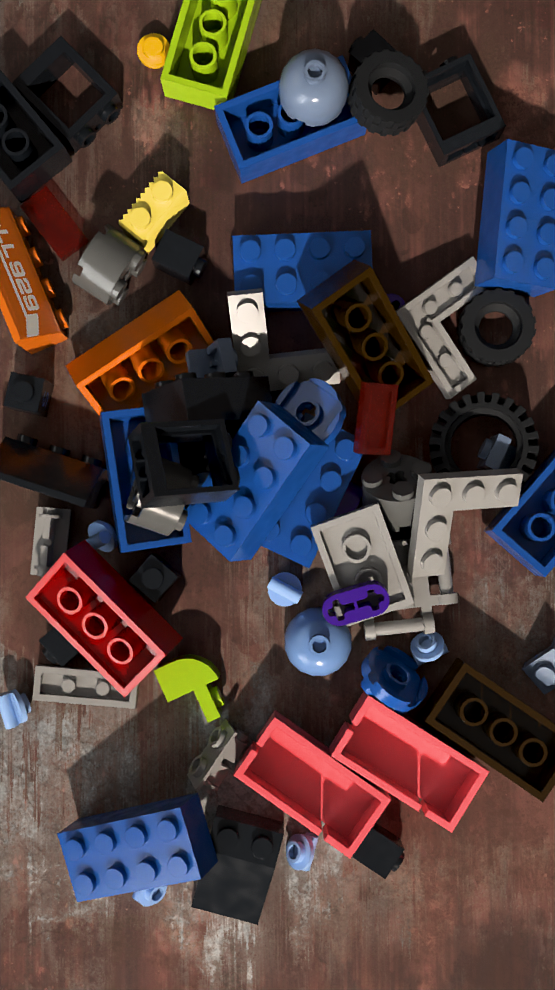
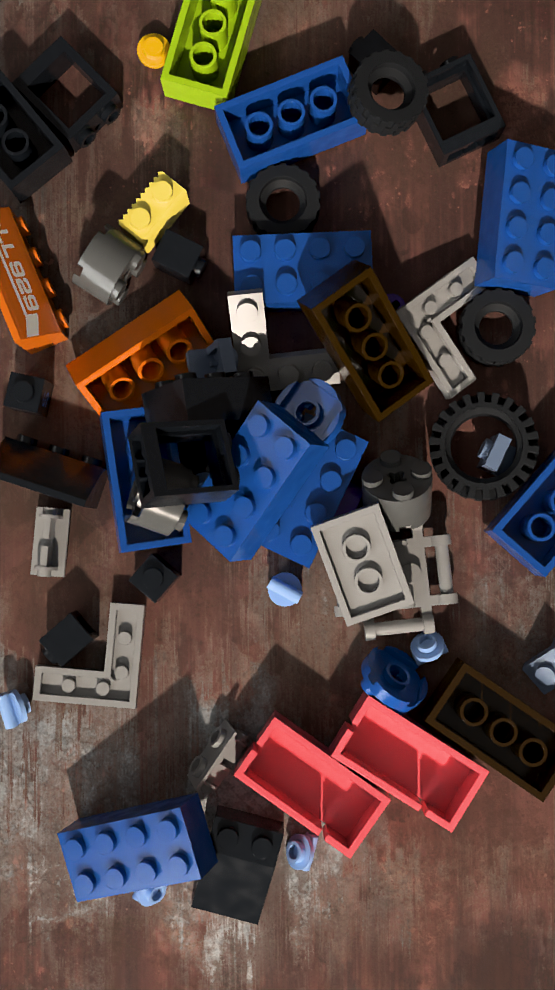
clear red tile [20,186,89,261] -> none
red slope [25,539,183,698] -> none
light blue plate [86,520,118,552] -> none
lime brick [153,654,225,722] -> none
sand blue cylinder [279,49,349,127] -> none
medium blue cylinder [284,607,352,676] -> none
dark purple beam [322,580,390,626] -> none
black brick [352,823,405,879] -> none
clear red tile [353,381,399,455] -> none
light grey plate [407,468,523,578] -> none
none -> black tyre [246,163,321,235]

